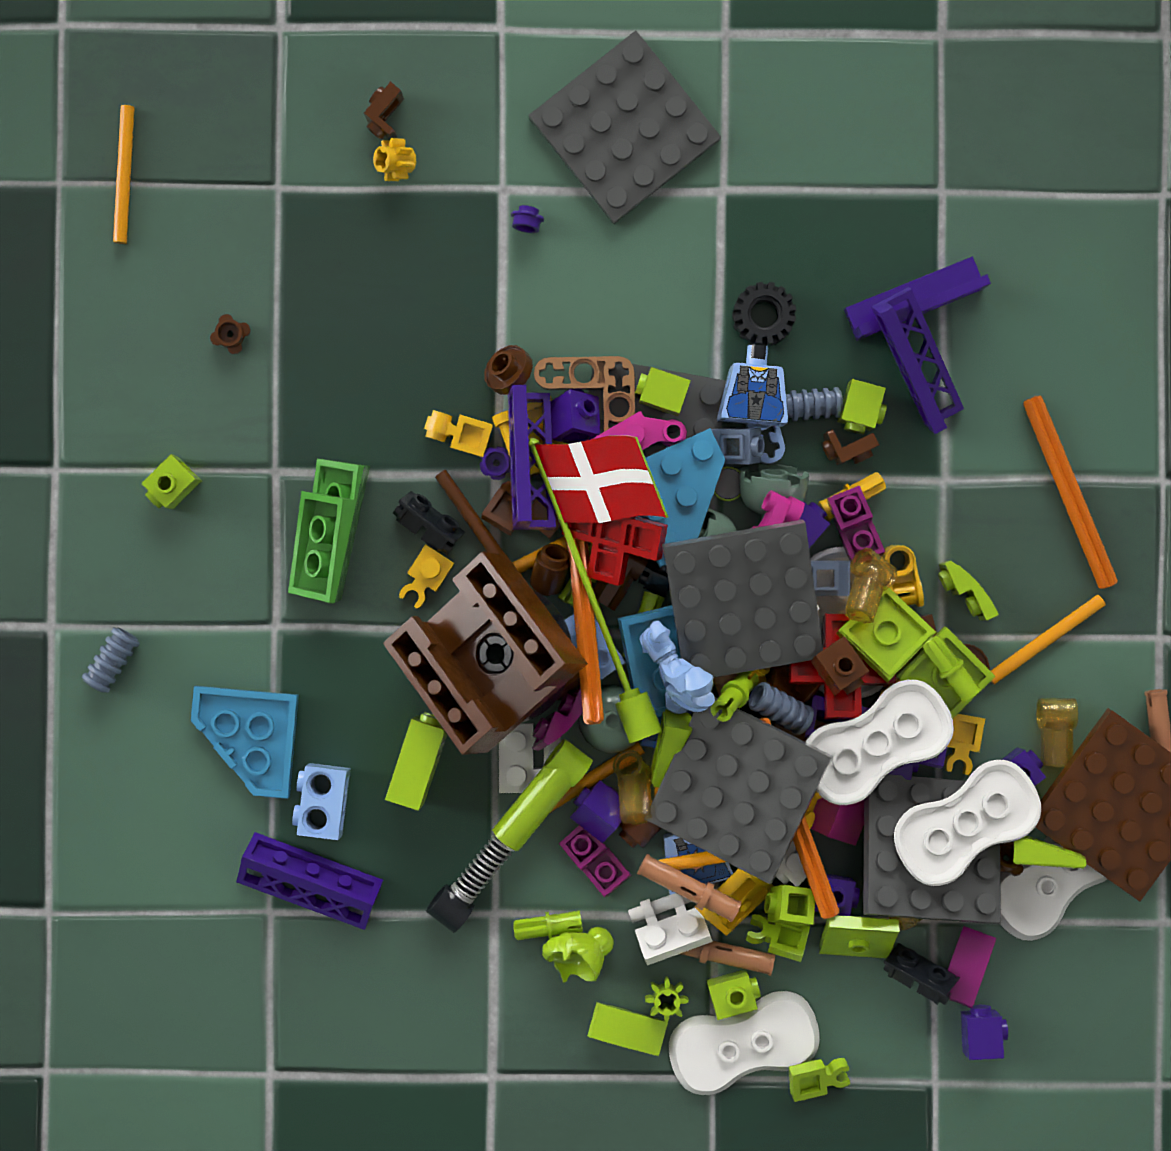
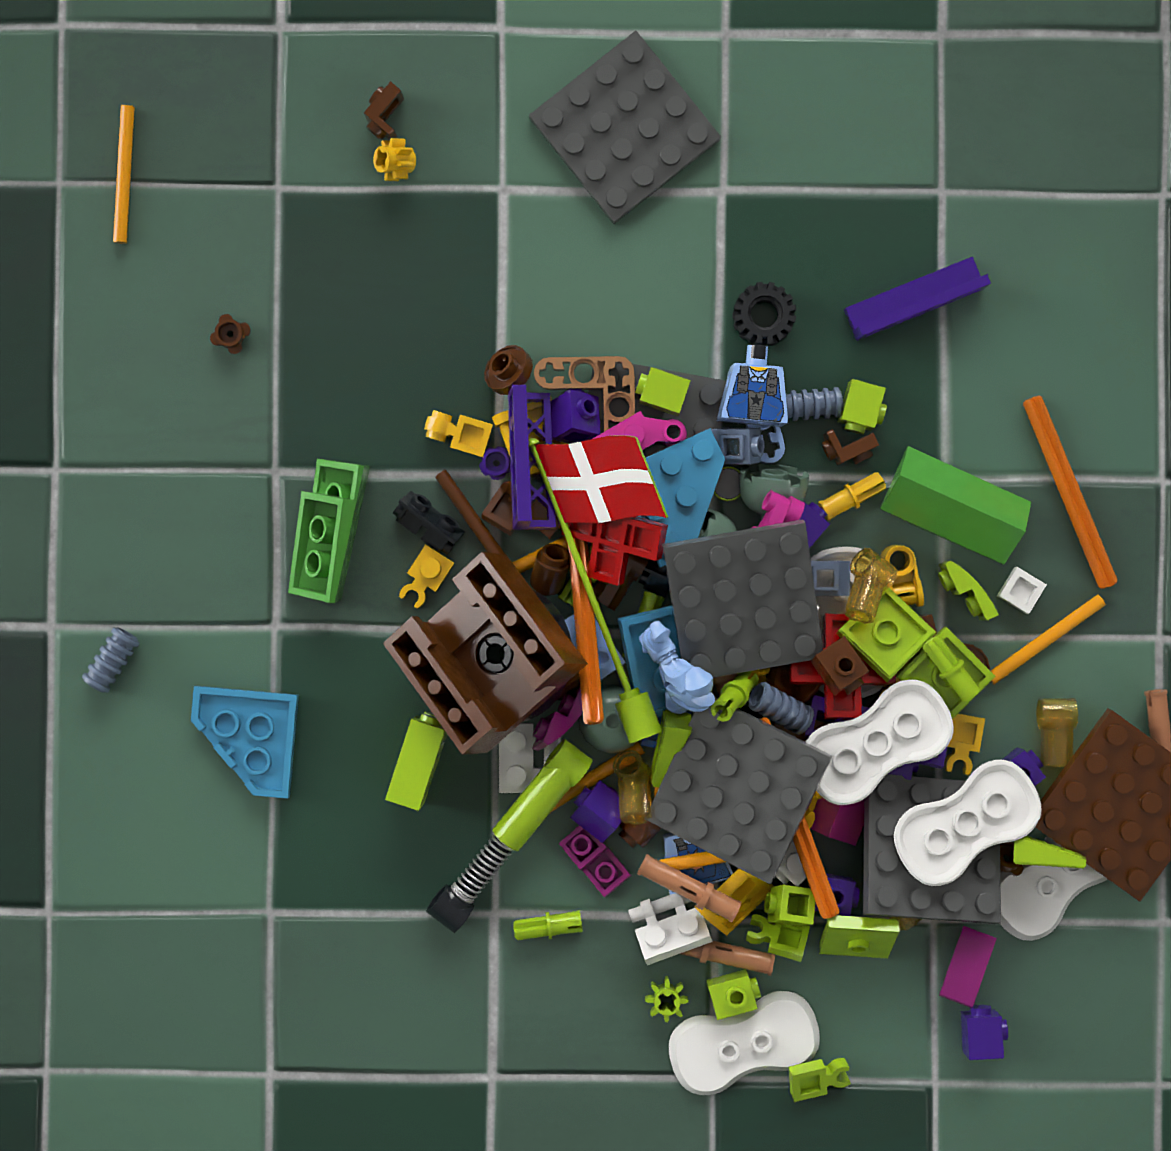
lime brick [142,454,202,509] -> none
dark purple fence [236,832,383,930] -> none
light blue brick [292,763,351,840] -> none
dark purple plate [511,205,544,233] -> none
lime piece [542,927,614,983] -> none
lime slope [587,1002,668,1056] -> none
magenta slope [827,486,885,567] -> none
dark purple fence [871,287,964,434] -> none
black hinge [884,943,960,1005] -> none
none -> bright green slope [880,446,1031,565]
none -> white plate [997,567,1046,614]

